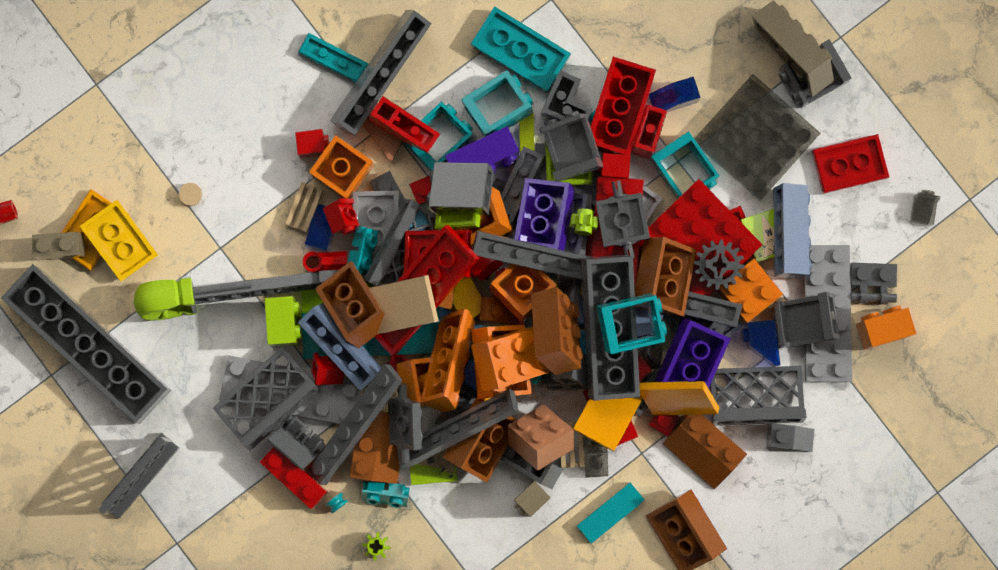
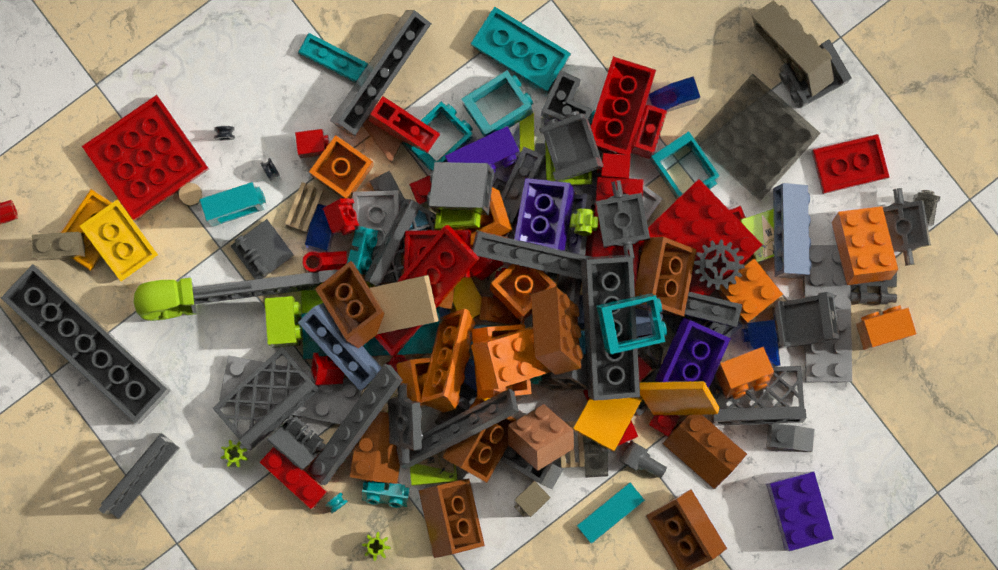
none -> red plate [82,95,209,221]
none -> teal window [200,182,266,227]
none -> black bush [214,126,235,141]
none -> lime gear [220,440,248,467]
none -> dark grey hinge [231,219,294,279]
none -> black bush [260,158,280,181]
none -> dark orange slope [418,478,485,558]
none -> dark grey pin [619,440,667,479]
none -> orange brick [716,347,774,399]
none -> dark purple brick [766,471,834,551]
none -> orange brick [831,206,898,285]
none -> dark grey plate [883,188,931,266]

